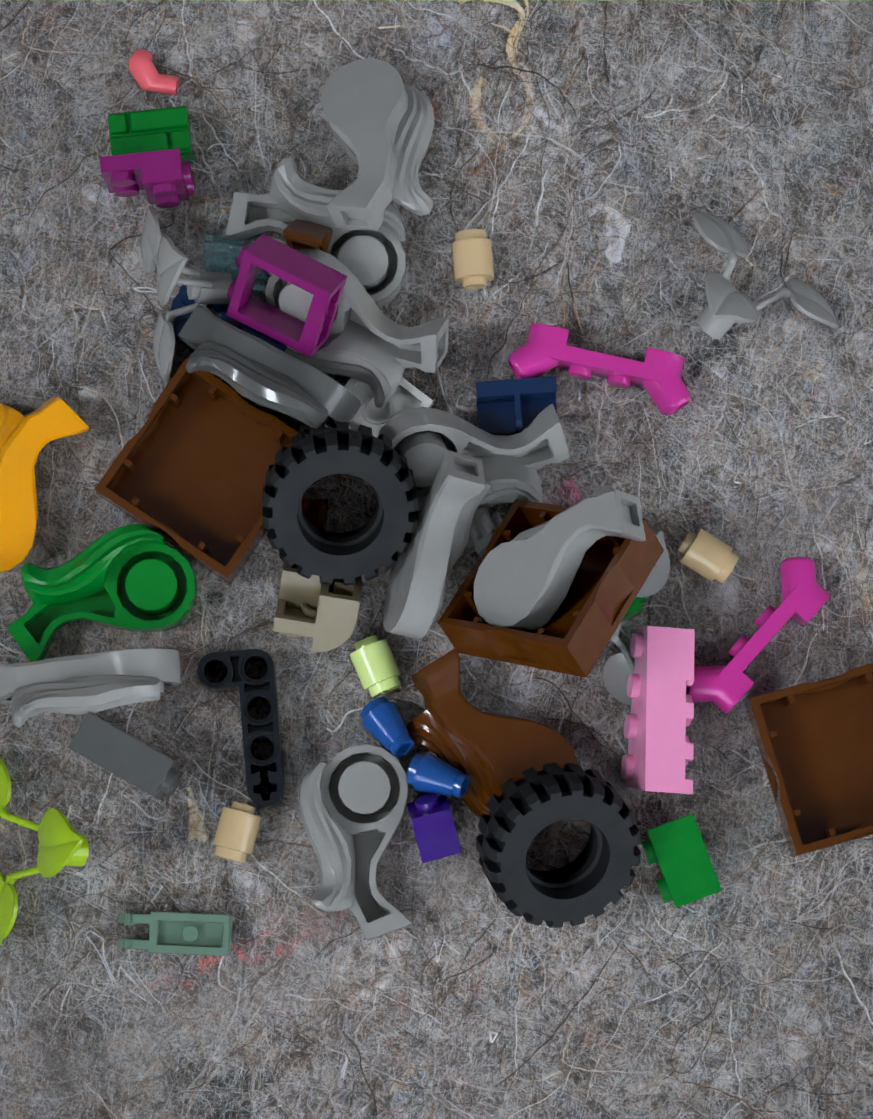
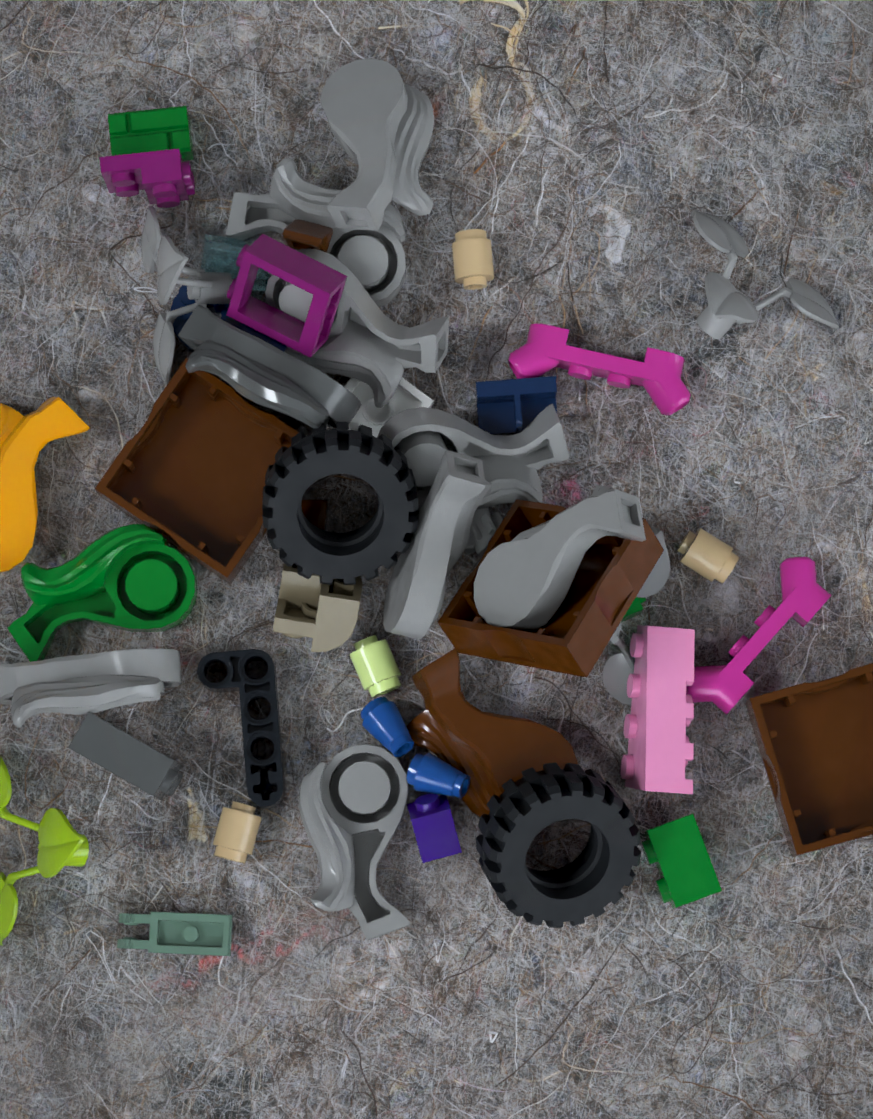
coral arm [128,49,180,96] -> none

